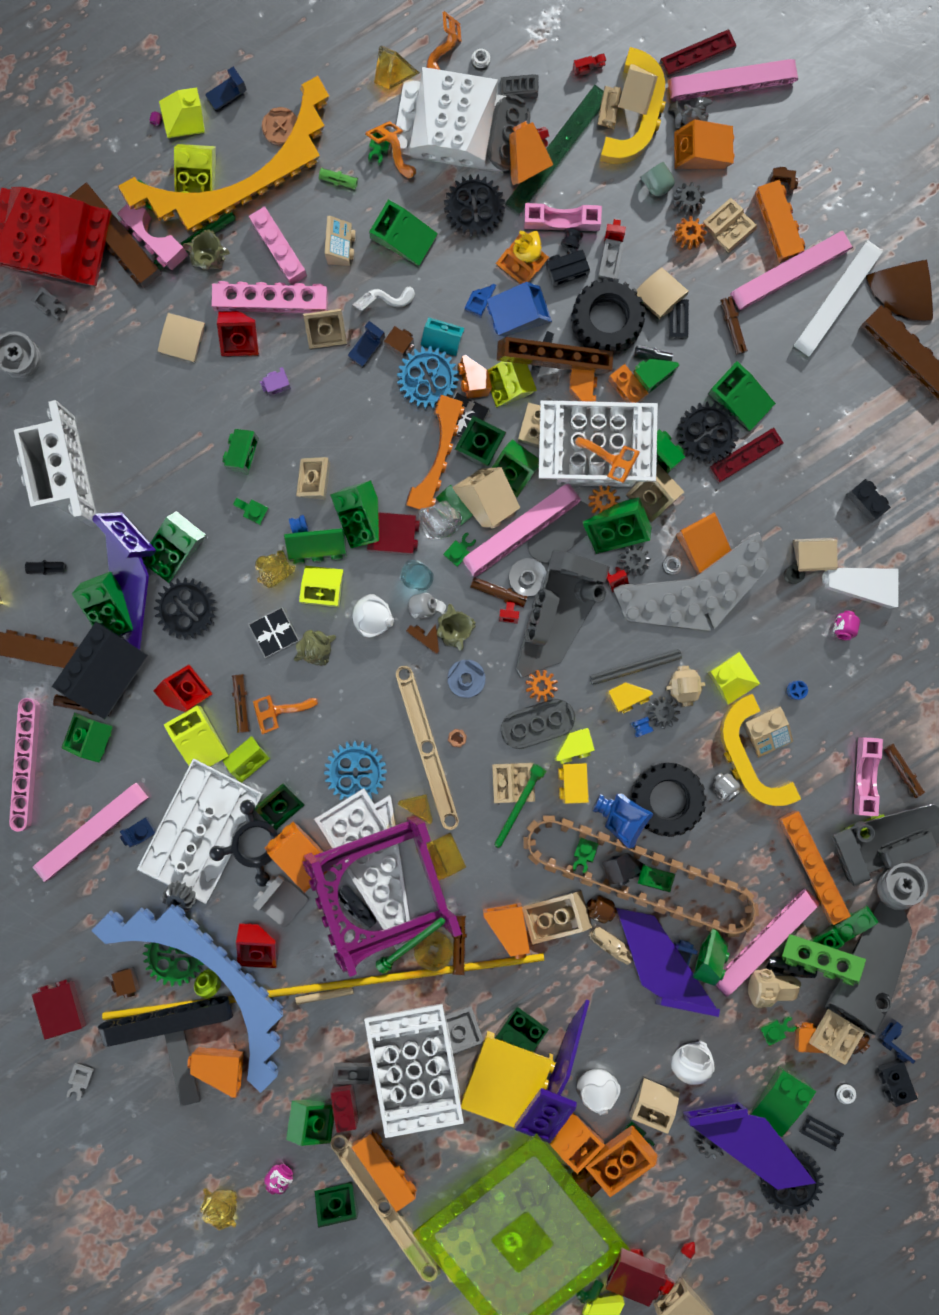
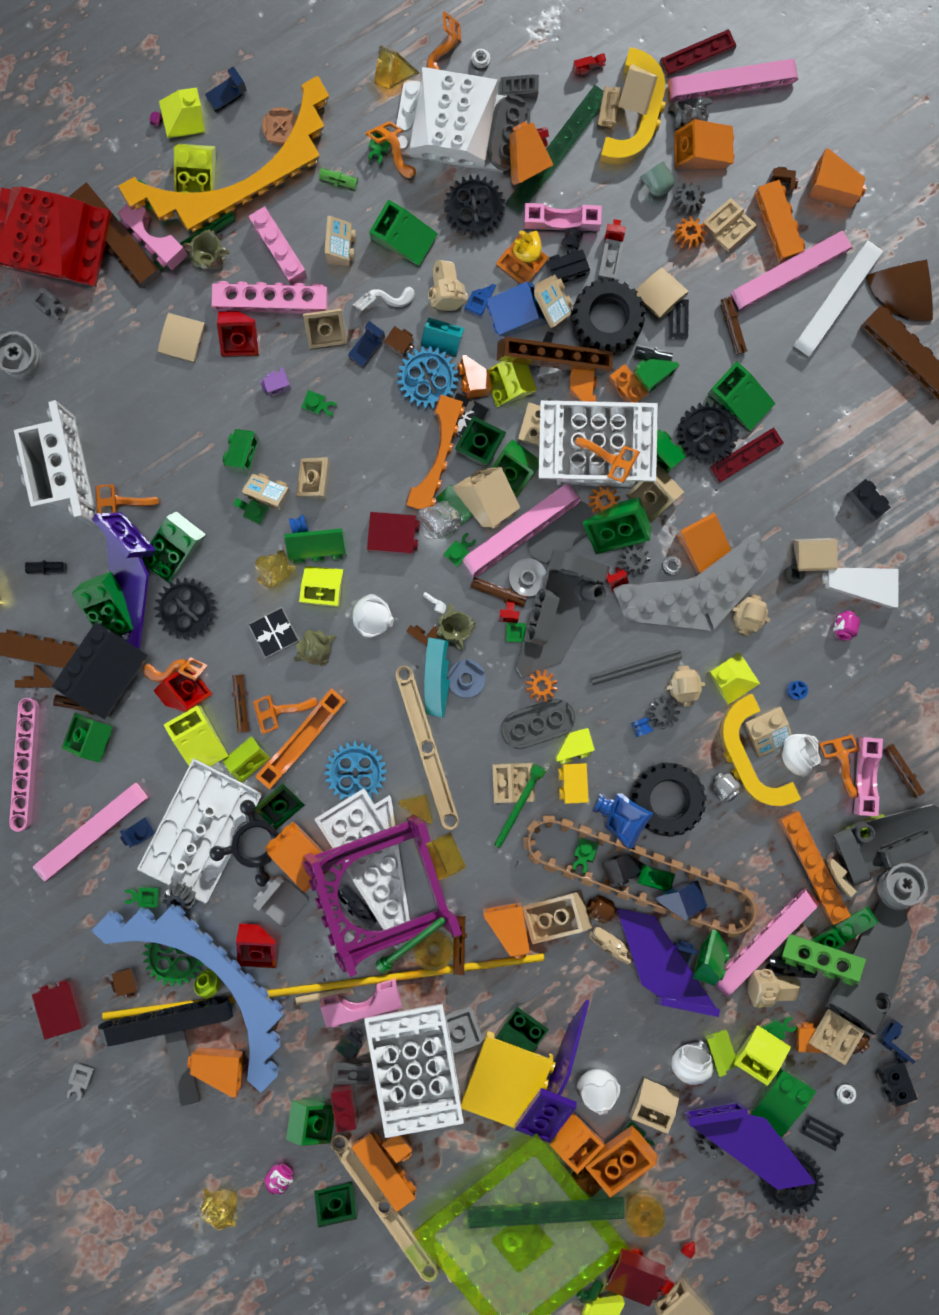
green slope [330,480,379,548] -> none
clear light blue helmet [400,560,434,591] -> none
light grey head [407,593,437,619] -> none
nougat tile [448,729,467,748] -> none
yellow slope [607,682,653,714] -> none
none -> reddish brown slope [15,664,55,688]
none -> orange piece [95,484,159,514]
none -> green plate [124,887,159,908]
none -> orange piece [142,657,208,682]
none -> tan slope [242,473,290,512]
none -> orange arch [255,688,348,789]
none -> green plate [301,390,337,417]
none -> bright pink arch [320,979,402,1028]
none -> black slope [334,1027,365,1061]
none -> orange brick [382,1134,413,1163]
none -> teal slope [424,637,450,717]
none -> tan piece [428,260,468,311]
none -> clear green tile [467,1197,624,1229]
none -> green plate [505,622,526,642]
none -> tan slope [534,275,574,328]
none -> clear yellow brick [624,1191,665,1237]
none -> dark blue slope [655,880,707,921]
none -> lime panel [704,1030,738,1077]
none -> tan piece [731,594,770,636]
none -> neon yellow slope [734,1025,791,1086]
none -> white helmet [782,734,821,777]
none -> orange slope [808,148,867,208]
none -> orange piece [819,735,859,799]
none -> tan slope [822,856,857,897]

